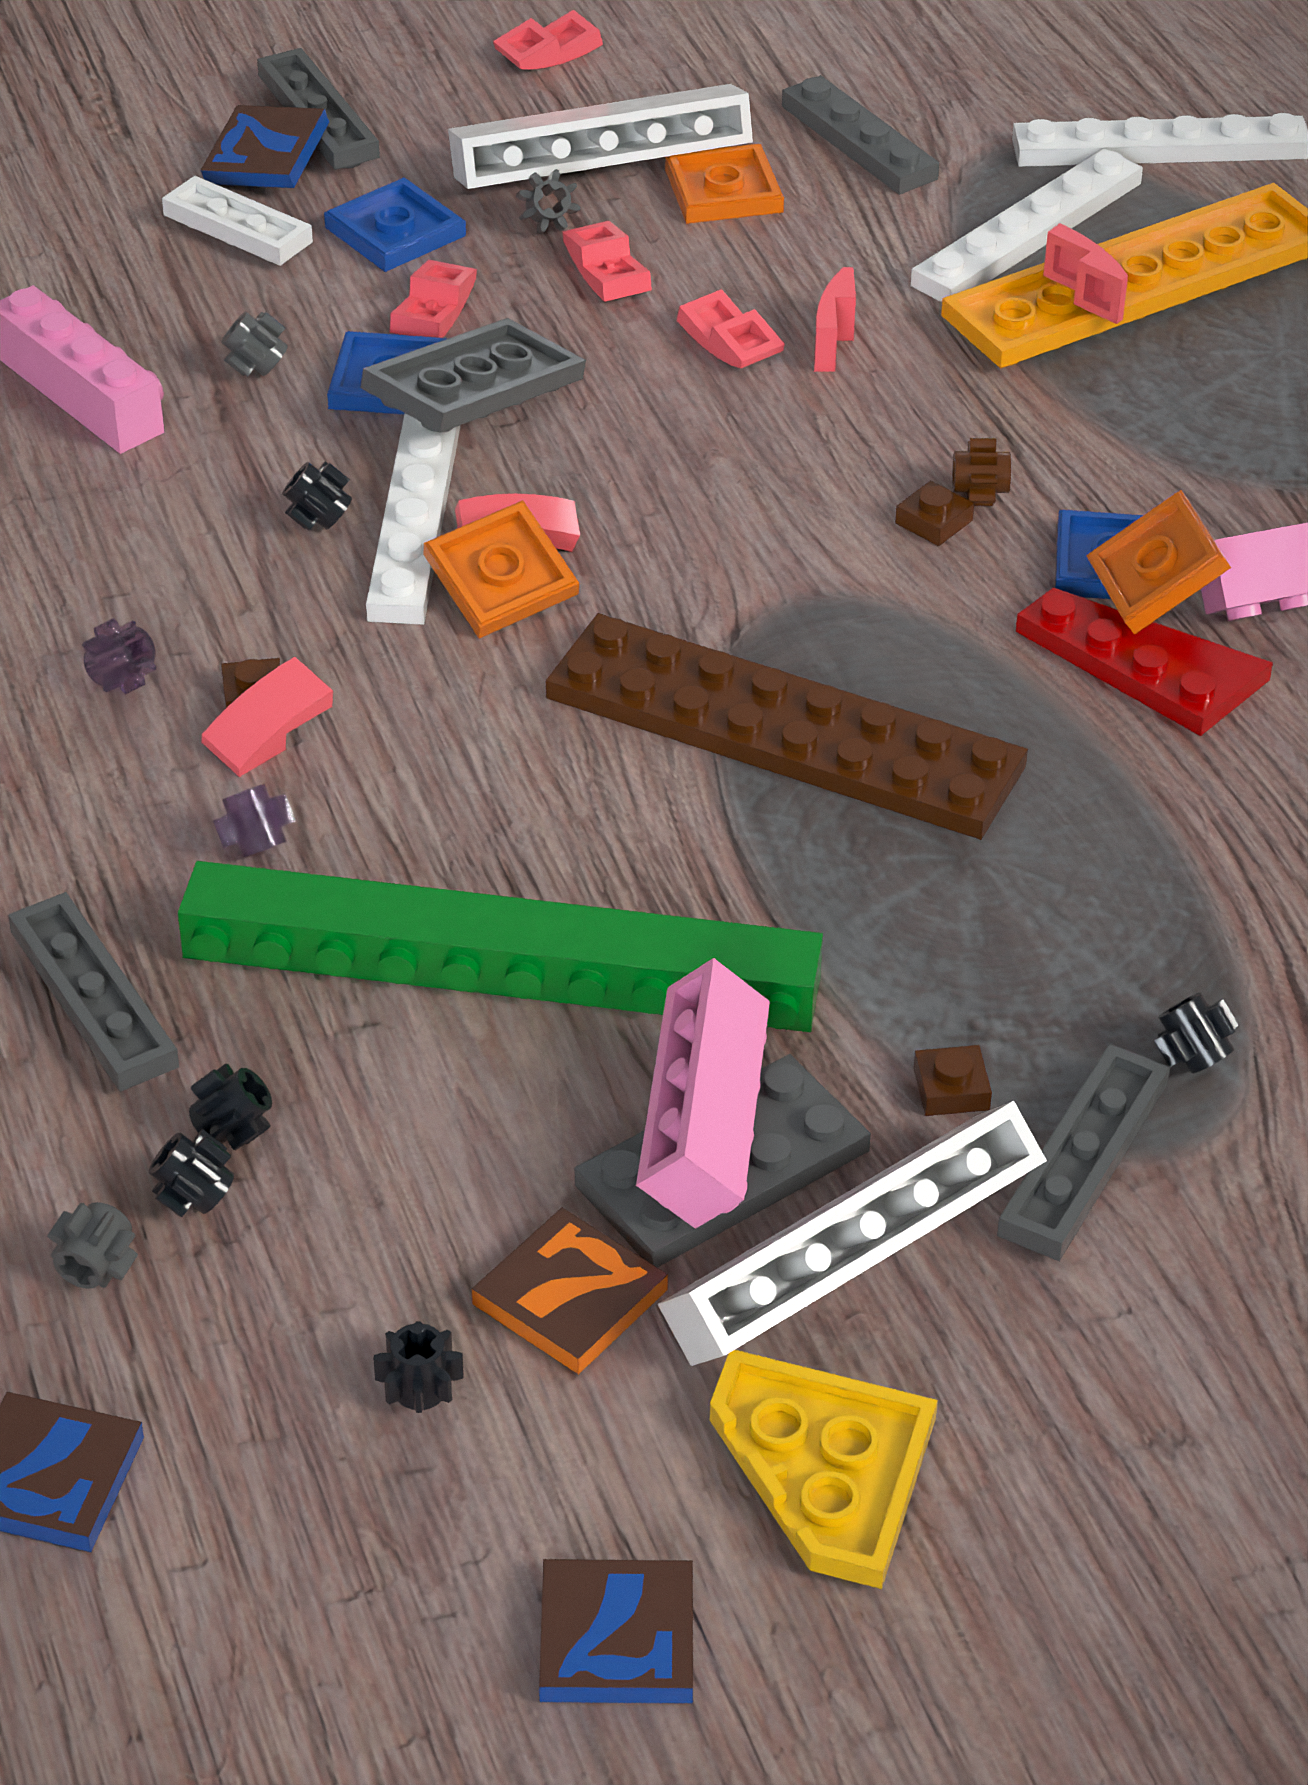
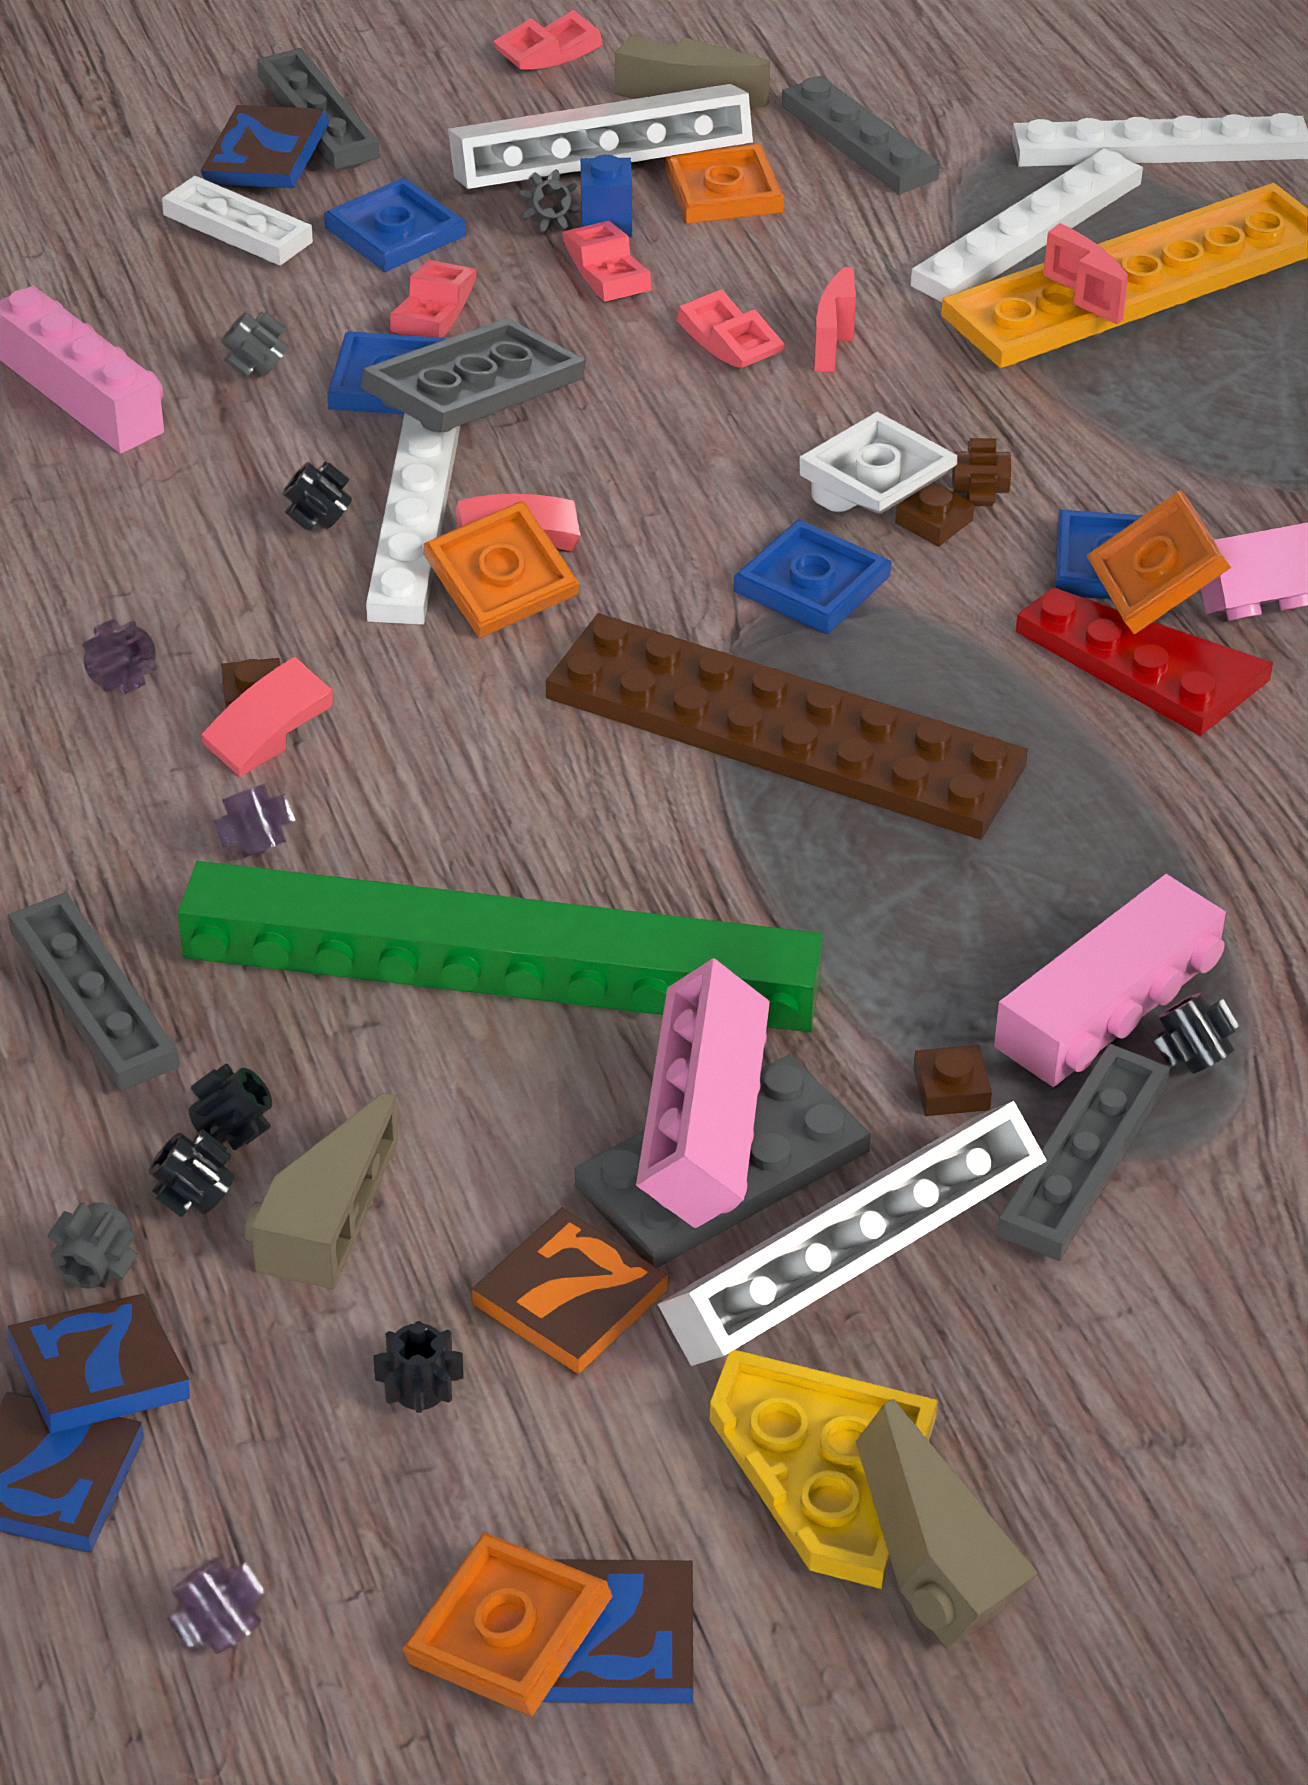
none -> tile [8,1293,190,1434]
none -> clear purple gear [167,1557,266,1654]
none -> dark tan slope [245,1092,398,1289]
none -> orange tile [402,1532,613,1717]
none -> blue brick [580,155,632,237]
none -> dark tan slope [615,34,770,108]
none -> blue tile [733,519,891,635]
none -> white slope [800,412,957,514]
none -> dark tan slope [855,1399,1038,1650]
none -> bright pink brick [994,874,1226,1088]

